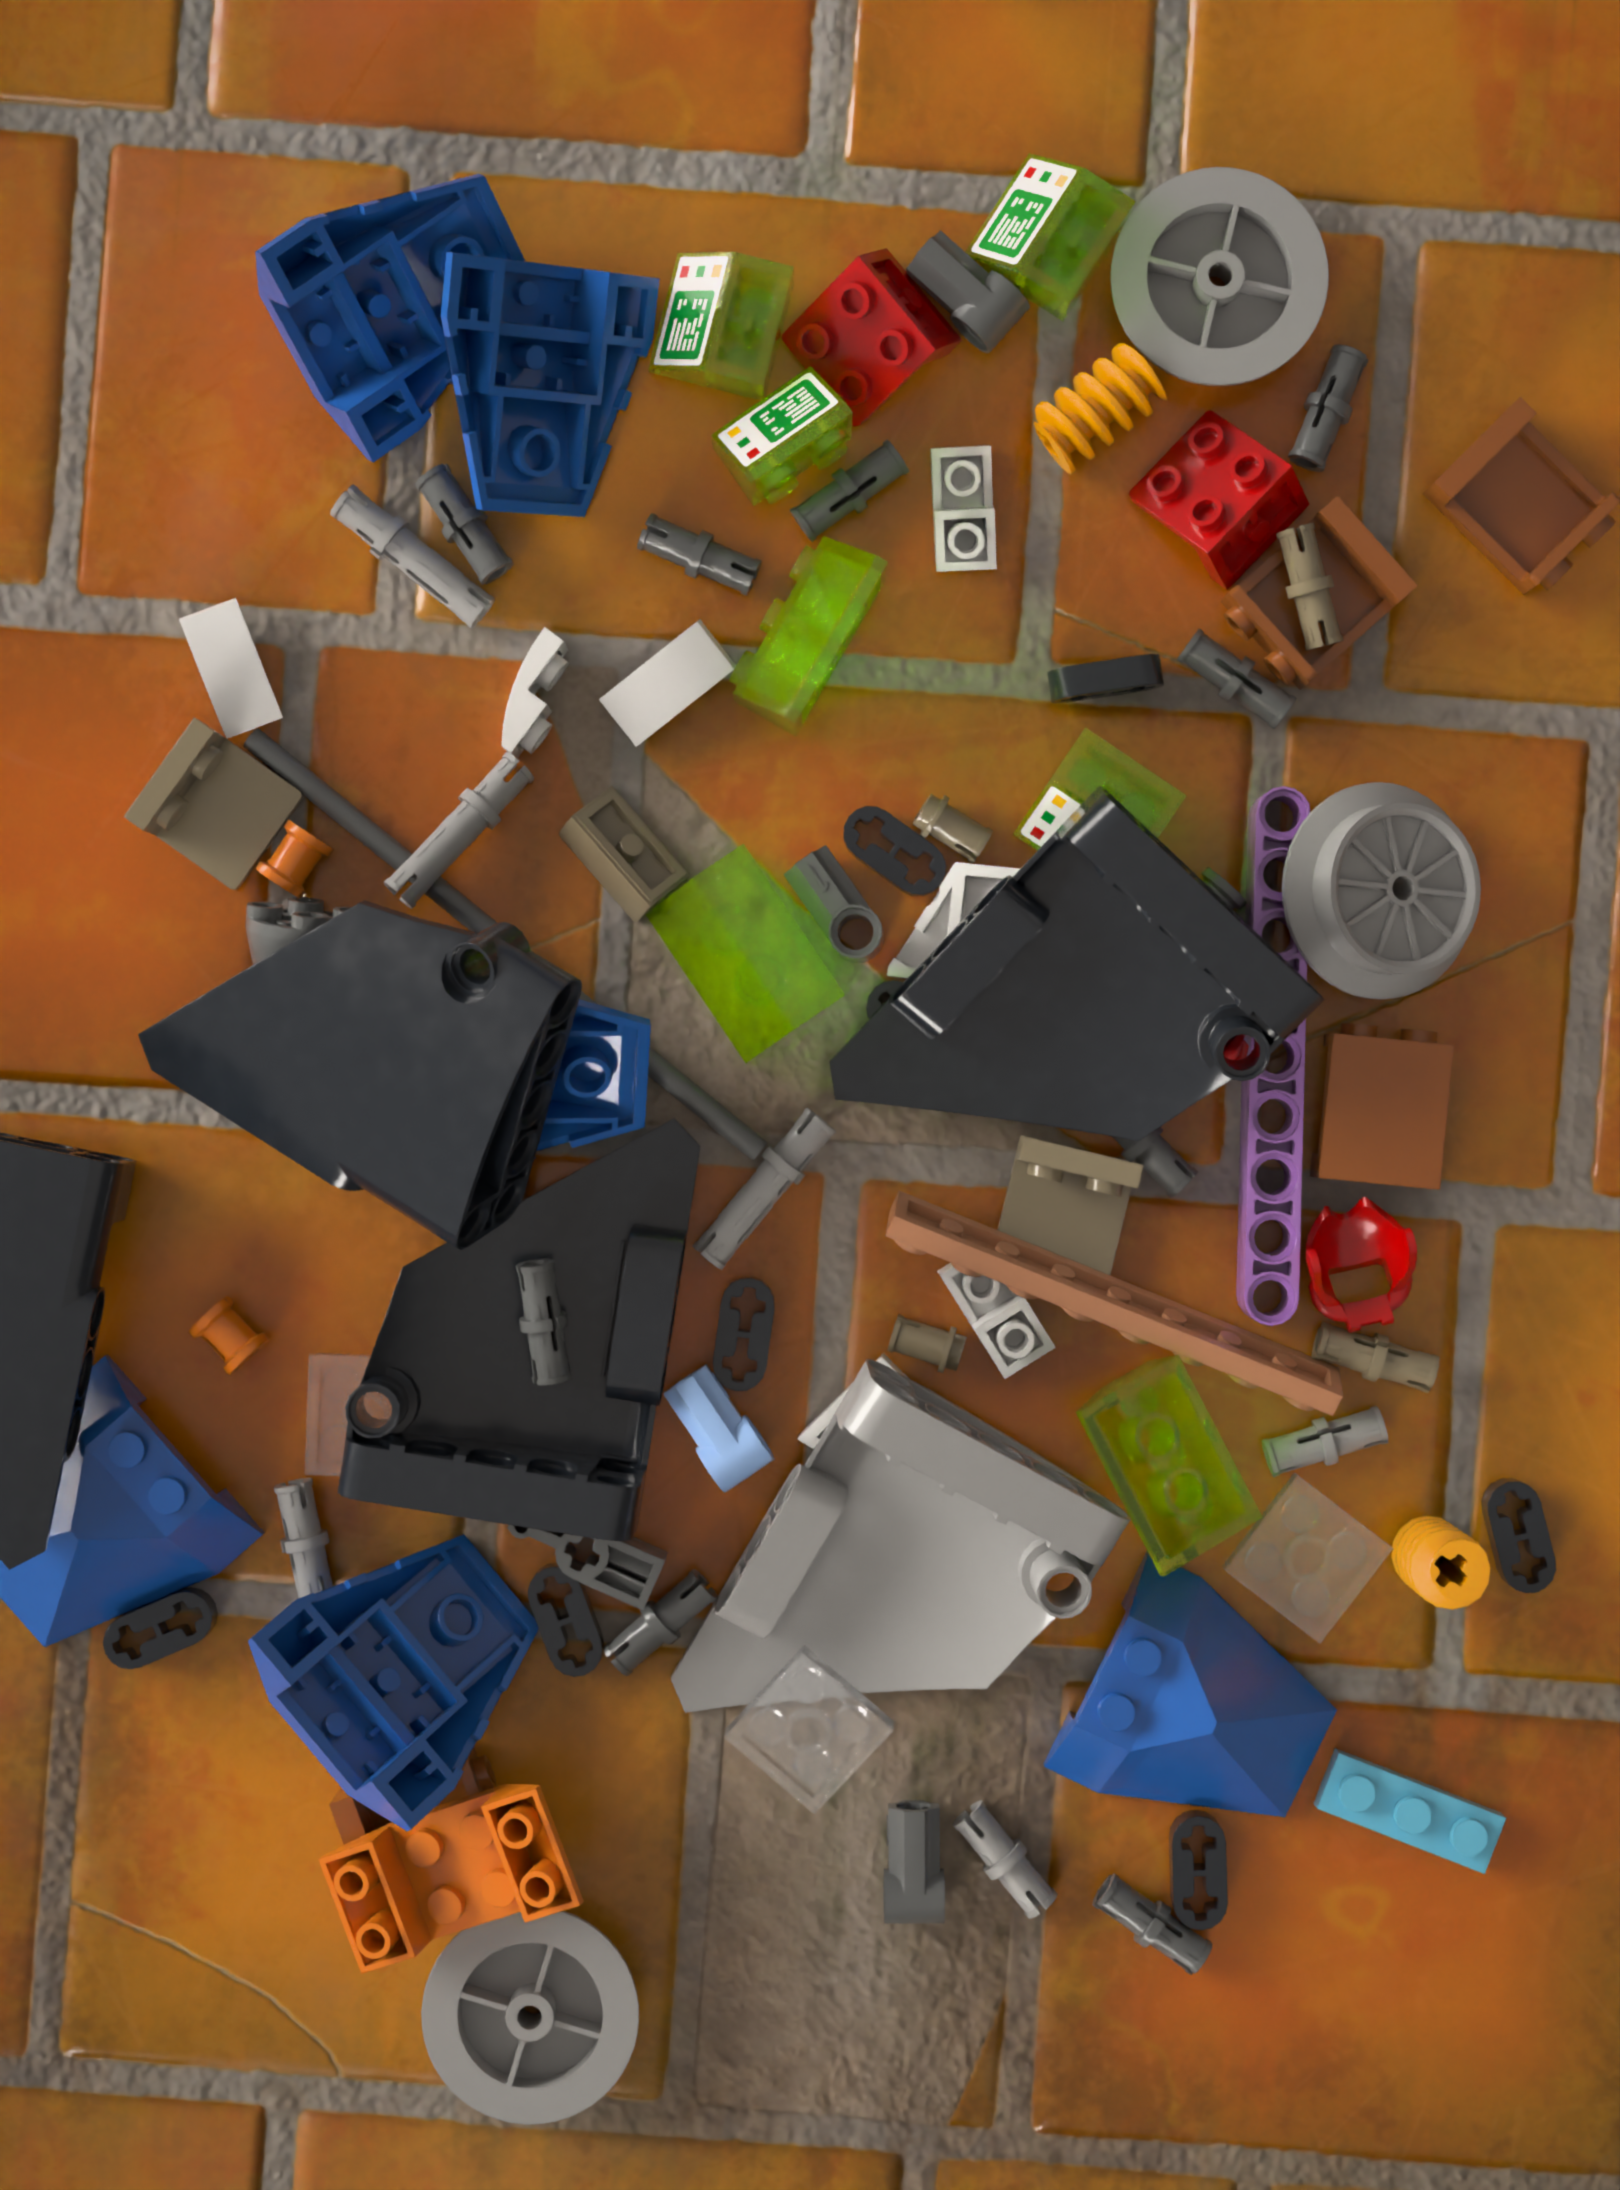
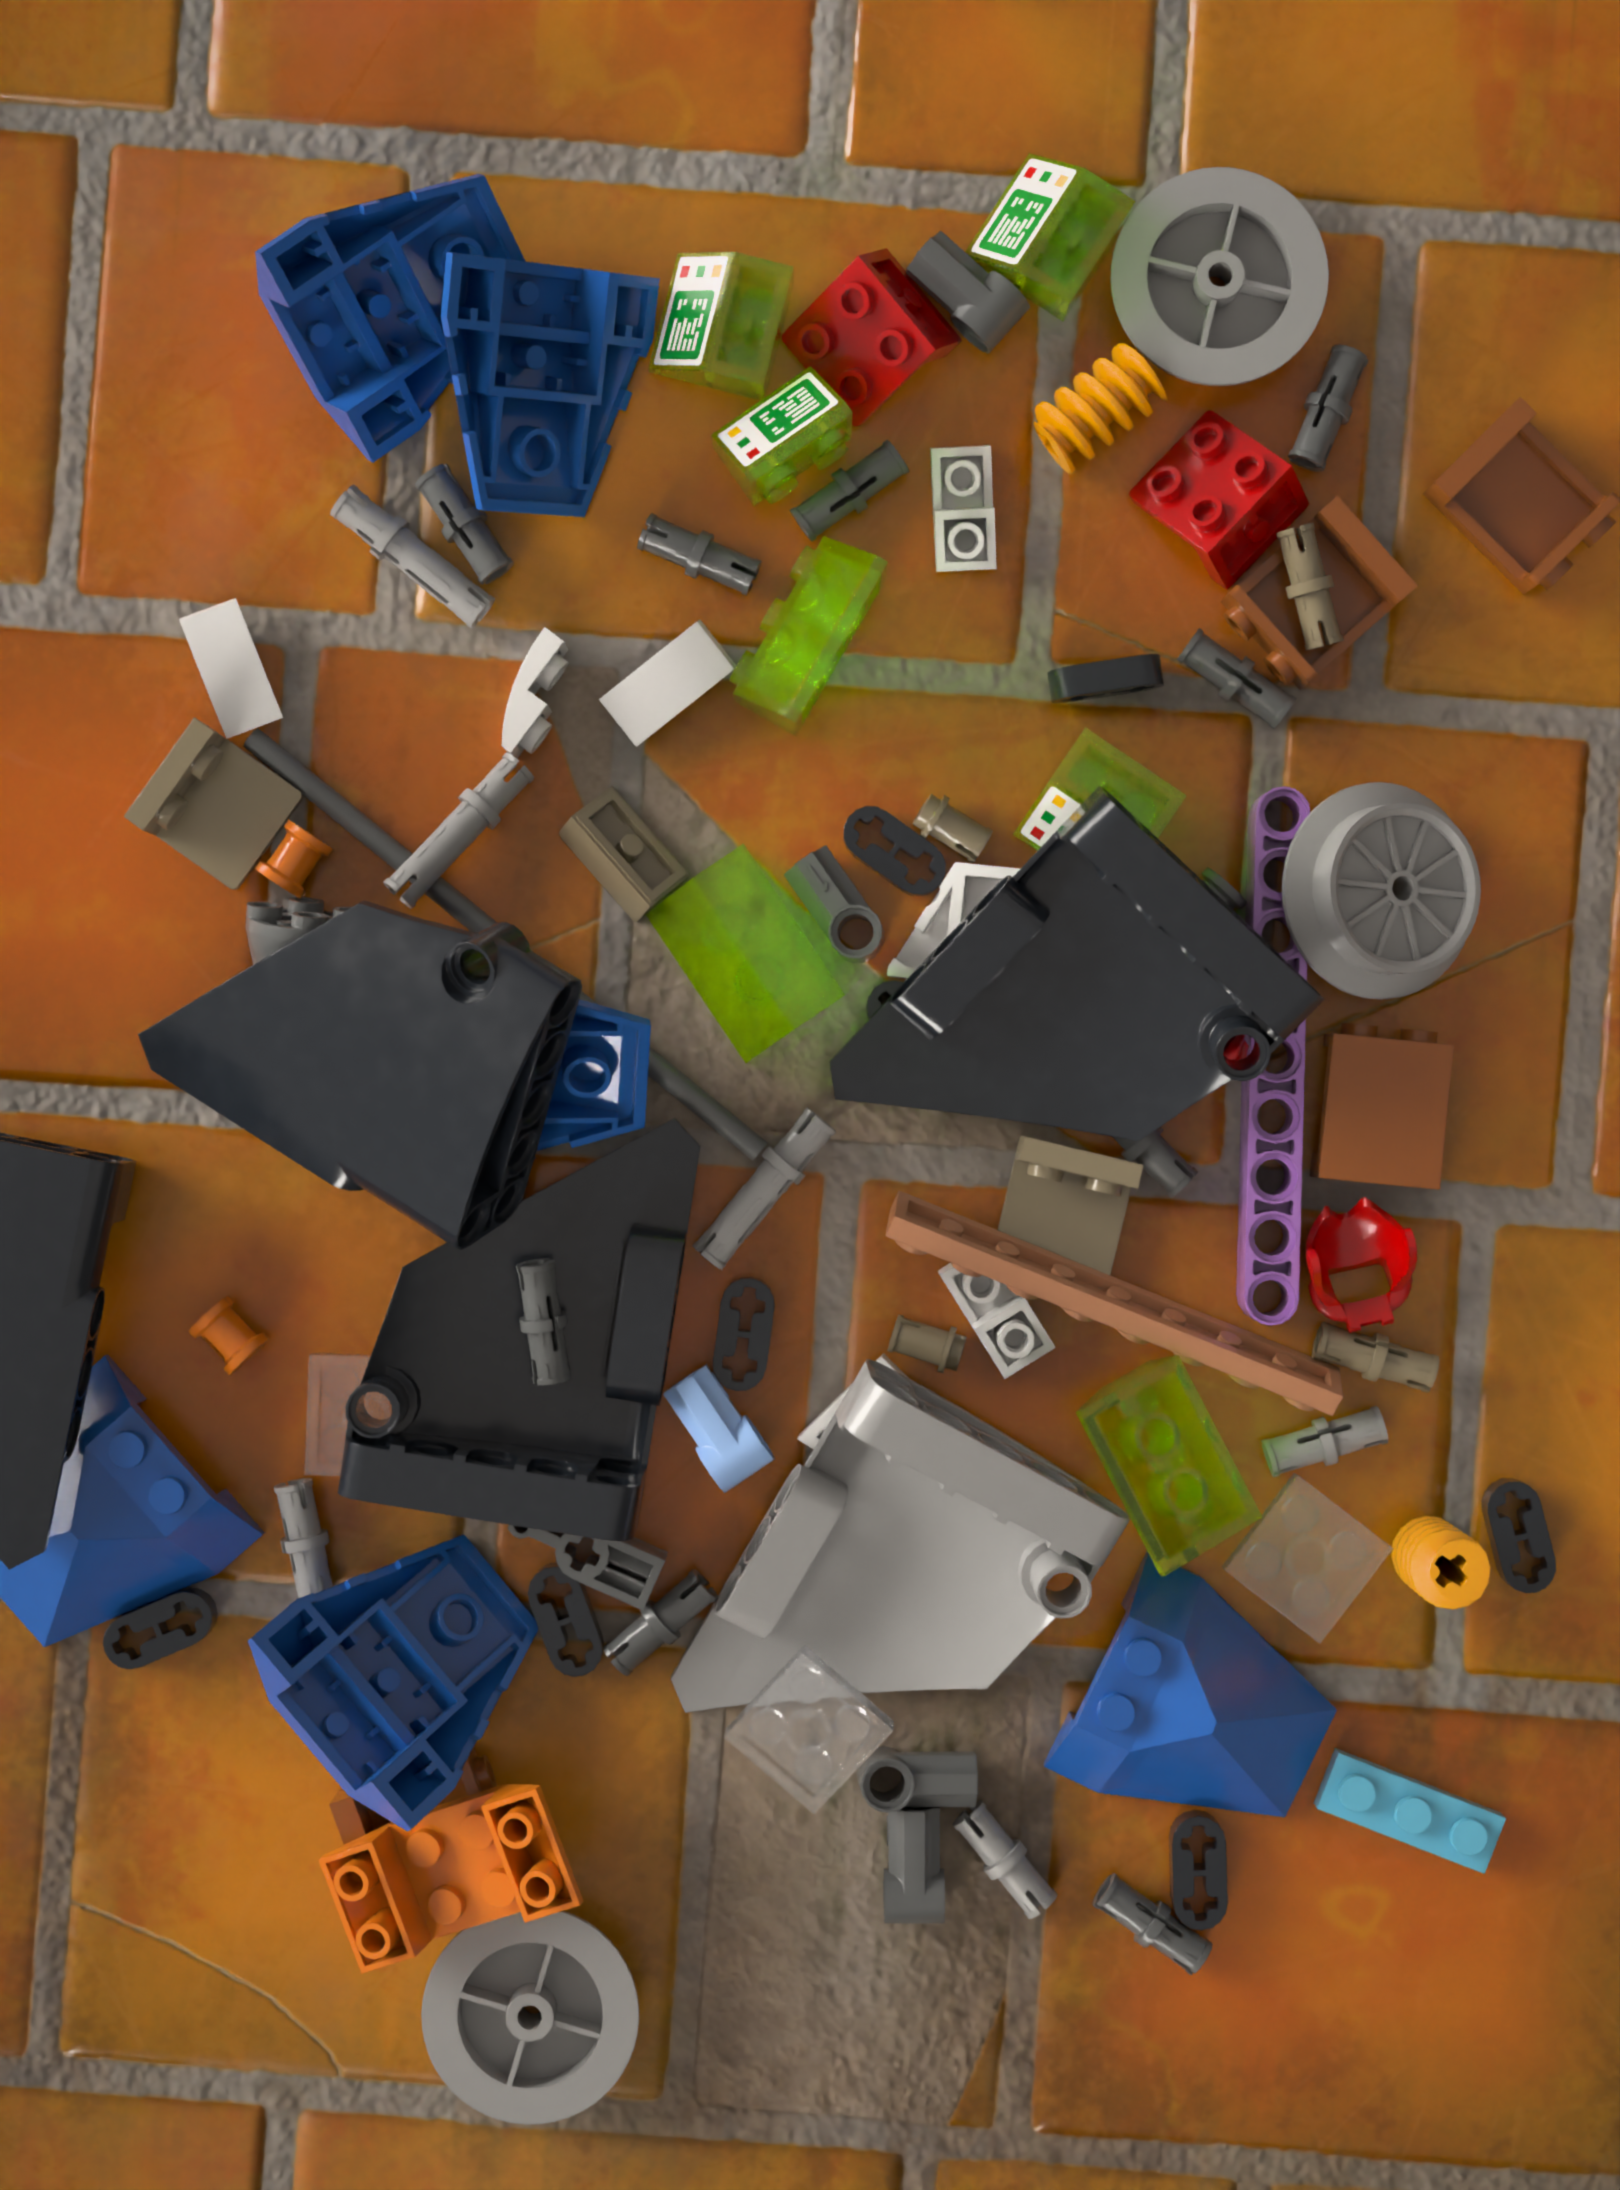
none -> dark grey piece [856,1746,978,1813]

